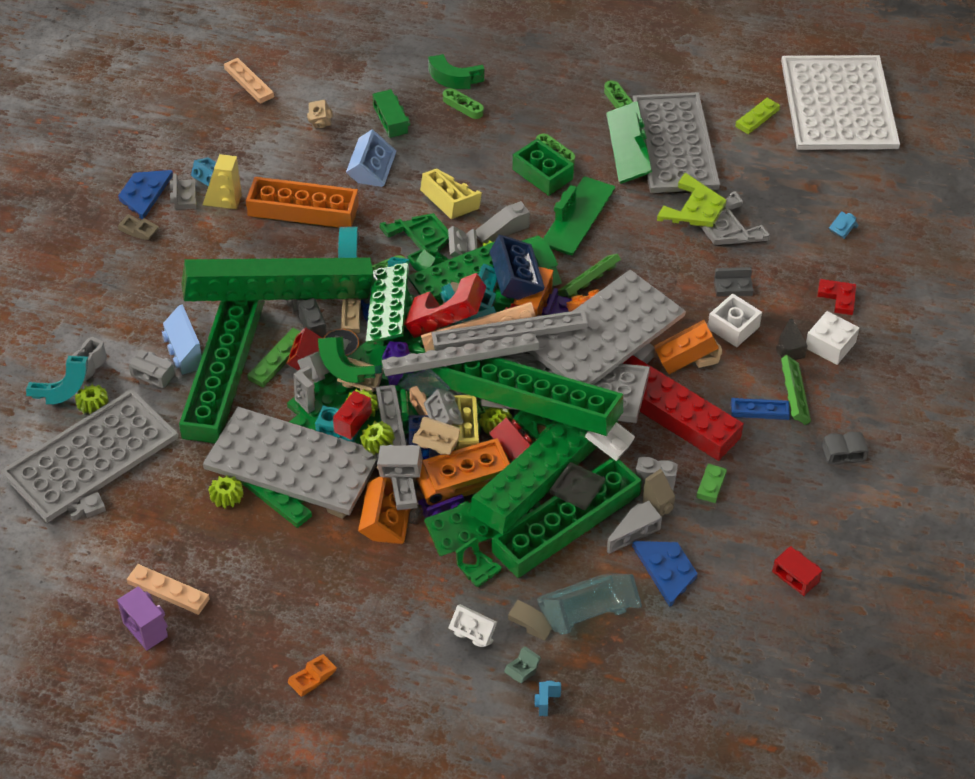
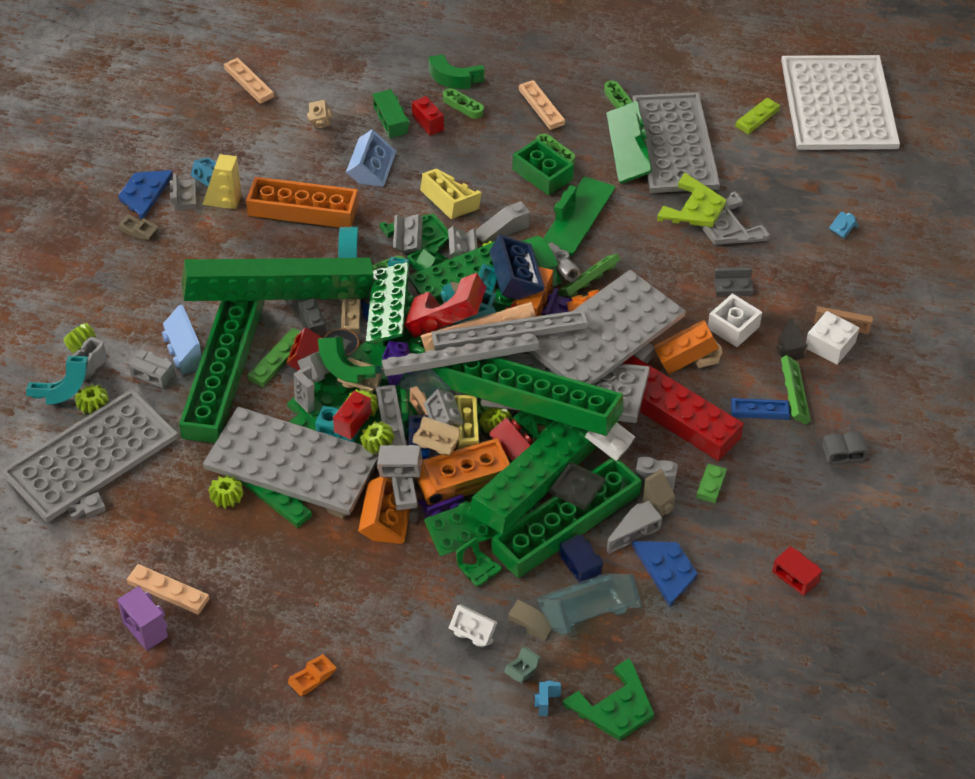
red plate [817,279,856,315] -> none
none -> lime gear [64,323,97,353]
none -> light grey bracket [393,214,423,254]
none -> red brick [412,96,444,136]
none -> light nougat plate [519,80,565,130]
none -> light grey piece [548,242,580,282]
none -> clear blue brick [559,534,603,585]
none -> green wing [563,658,654,741]
none -> medium nougat plate [814,306,873,334]

